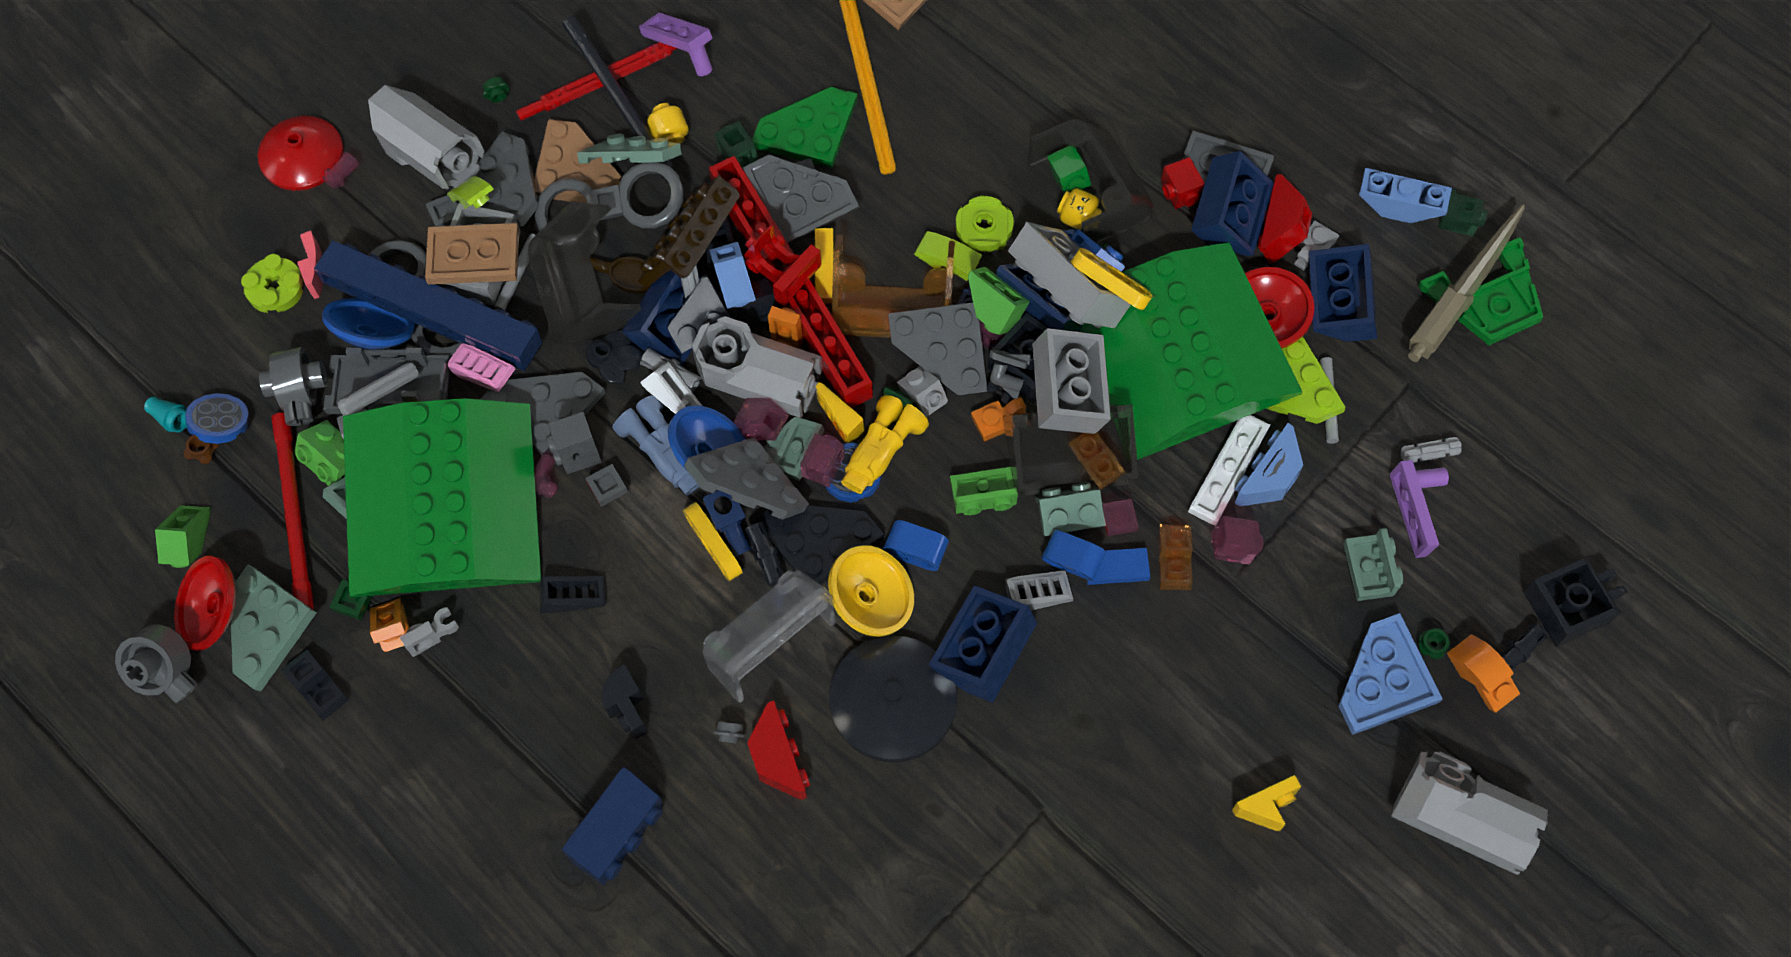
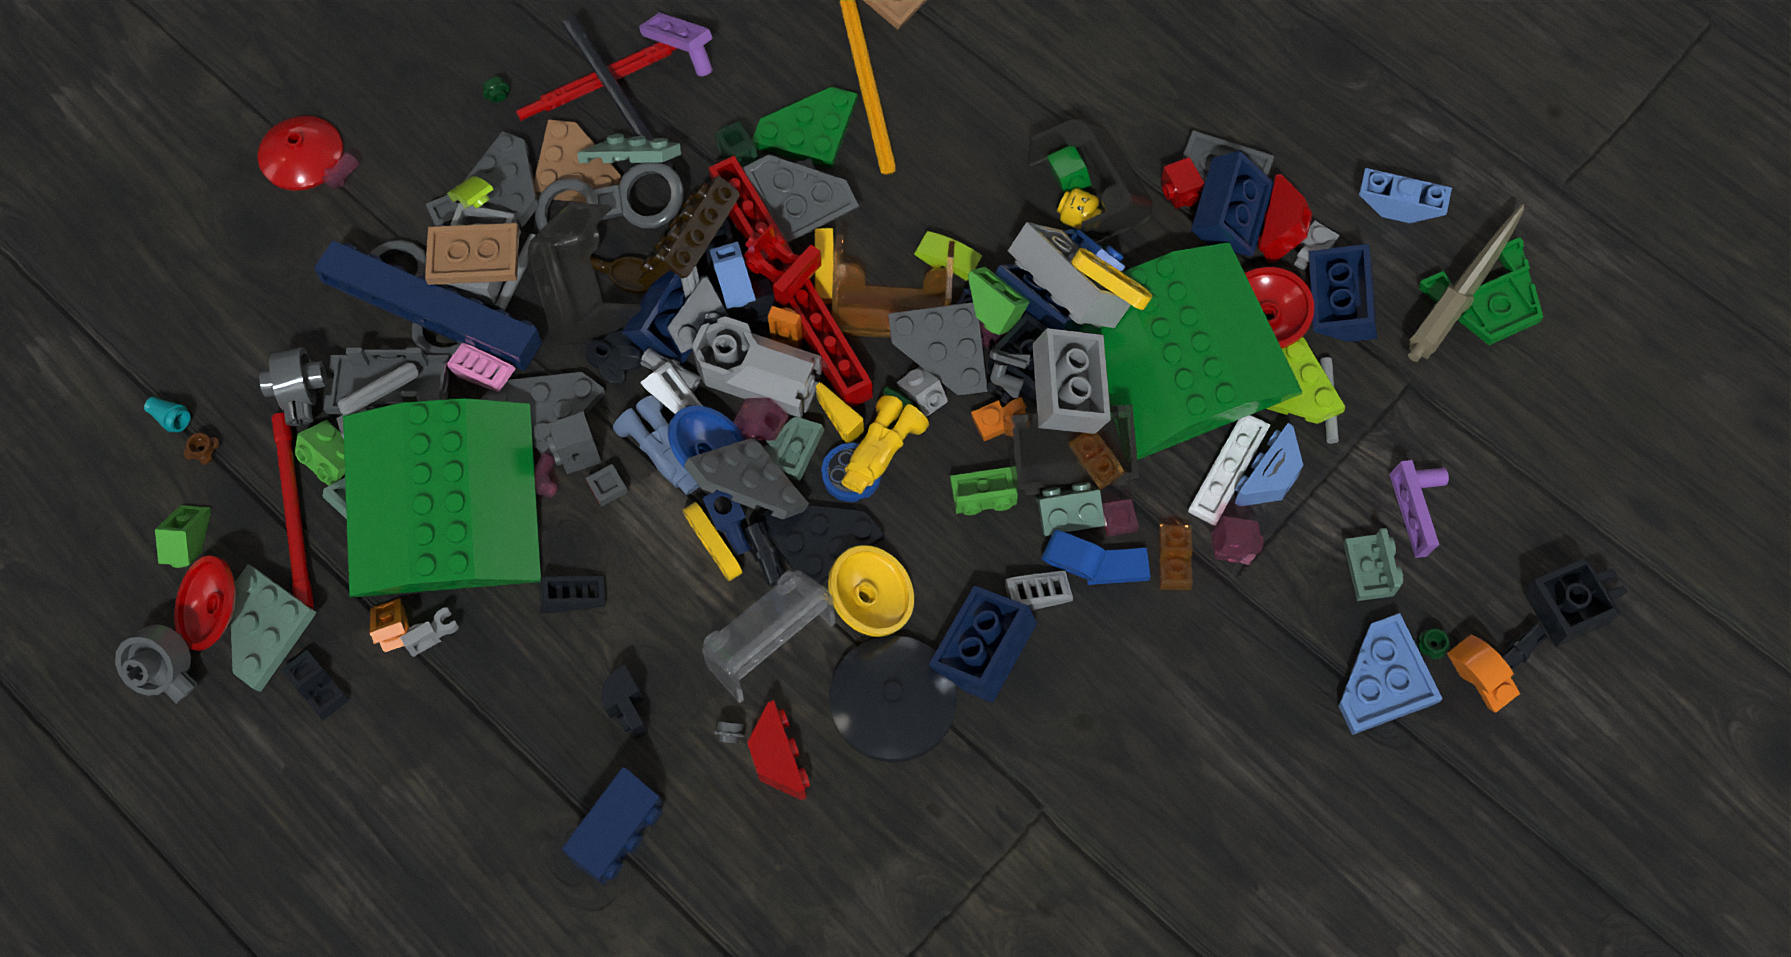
tile [185,393,249,444] -> none
lime plate [241,254,304,313] -> none
coral slope [297,231,323,299] -> none
blue dish [322,298,414,349] -> none
dark green plate [329,579,372,620] -> none
light grey brick [368,85,485,189] -> none
yellow head [647,103,689,144] -> none
clear pink brick [800,433,844,487] -> none
blue beam [883,520,949,571] -> none
lime plate [956,196,1014,252] -> none
yellow slope [1232,775,1301,831] -> none
light grey brick [1391,752,1548,875] -> none
light grey axle [1401,437,1462,463] -> none
clear green brick [1439,189,1488,236] -> none

